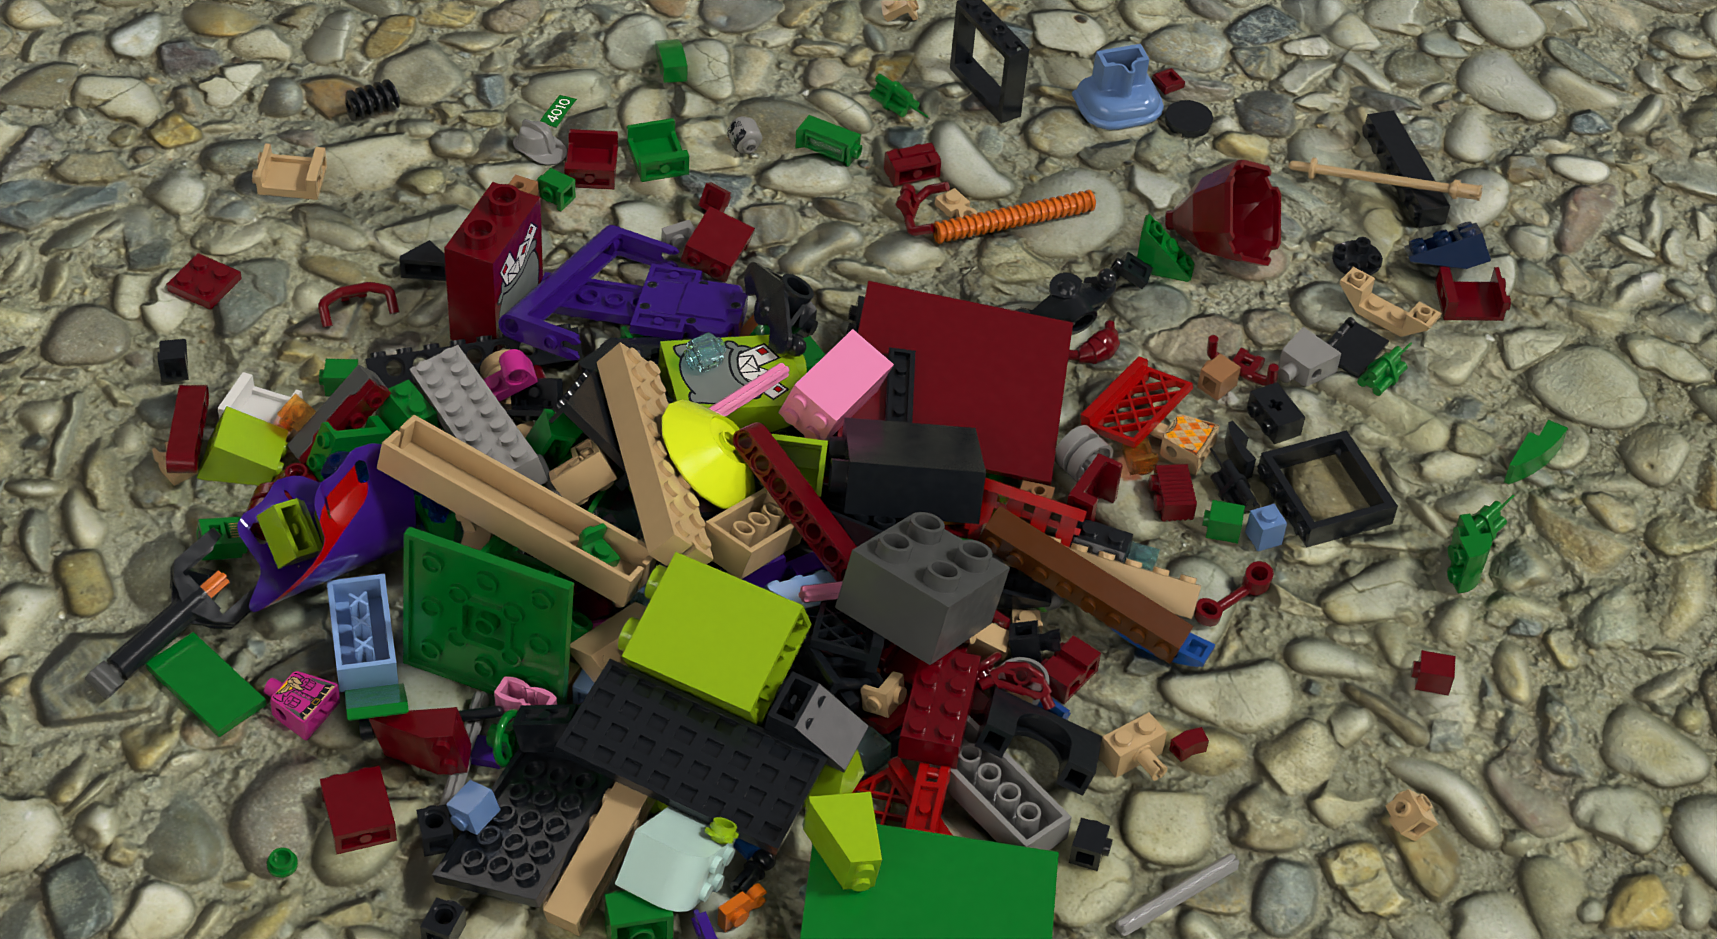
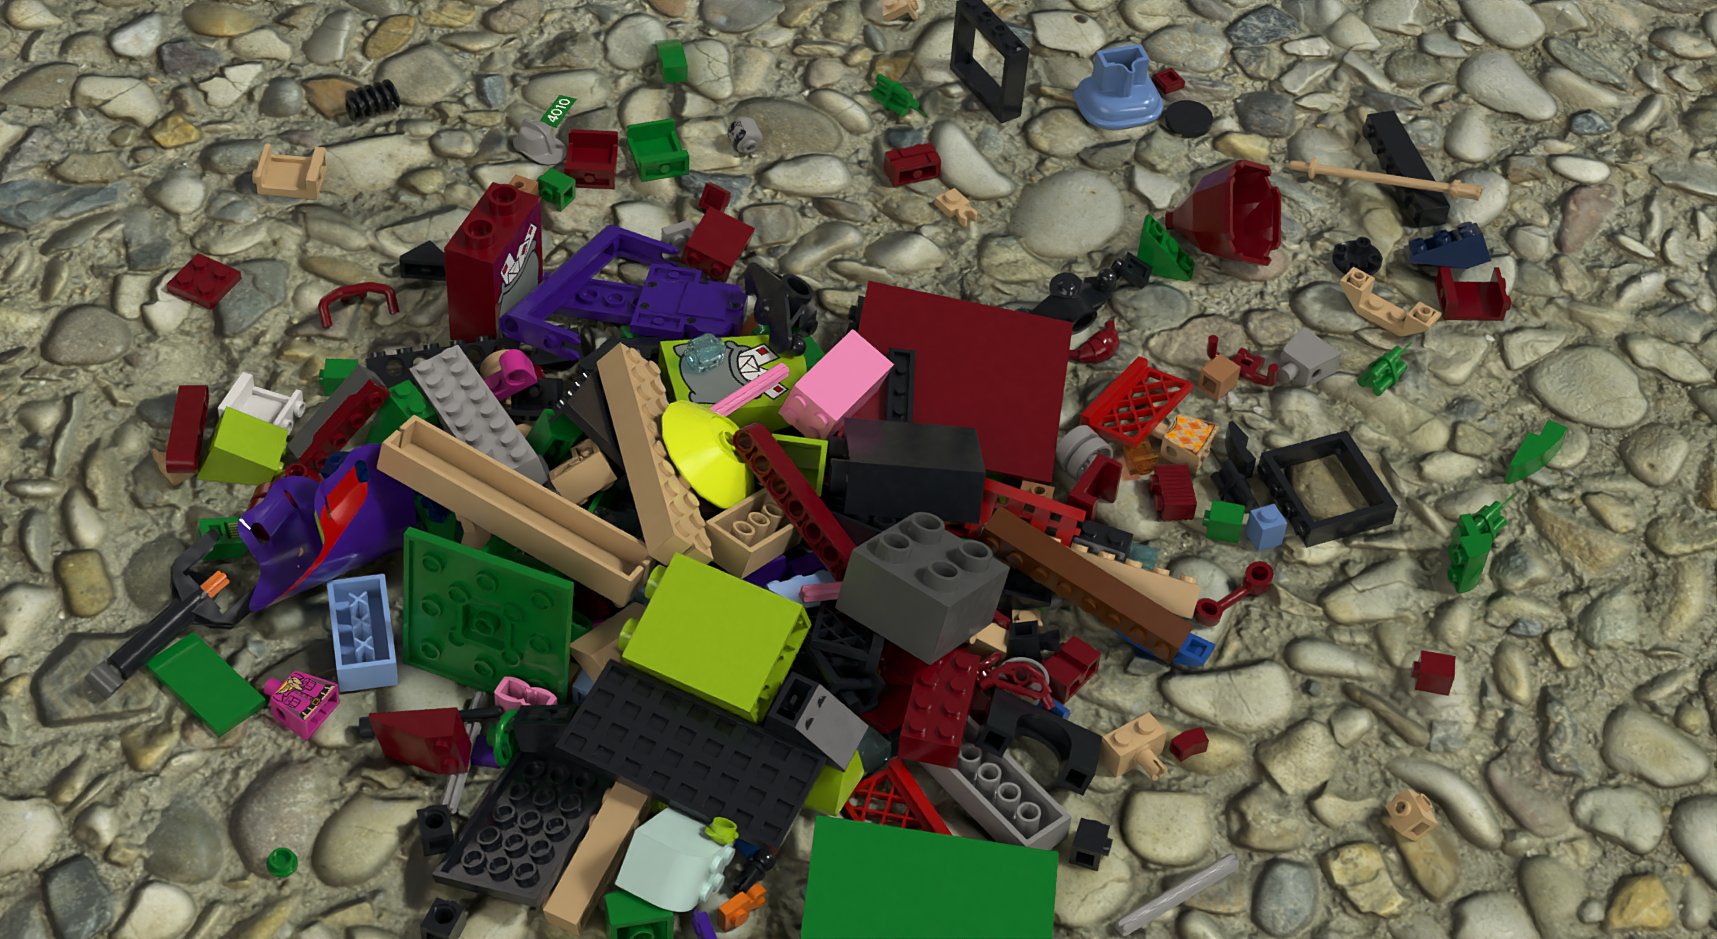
black bracket [157,339,189,383] -> none
lime slope [256,498,323,569] -> none
clear orange brick [277,393,317,432] -> none
green panel [306,415,392,482] -> none
dark red panel [320,766,397,855] -> none
green tile [345,683,409,721] -> none
medium blue brick [446,780,500,835] -> none
green bracket [576,523,621,567] -> none
green window [795,115,863,167] -> none
lime slope [802,792,882,891] -> none
tan bracket [860,671,907,718] -> none
dark red piece [896,182,950,236] -> none
red plate [905,763,951,833] -> none
orange piece [933,190,1096,244] -> none
black brick [1247,382,1305,445] -> none
black piece [1326,317,1389,379] -> none

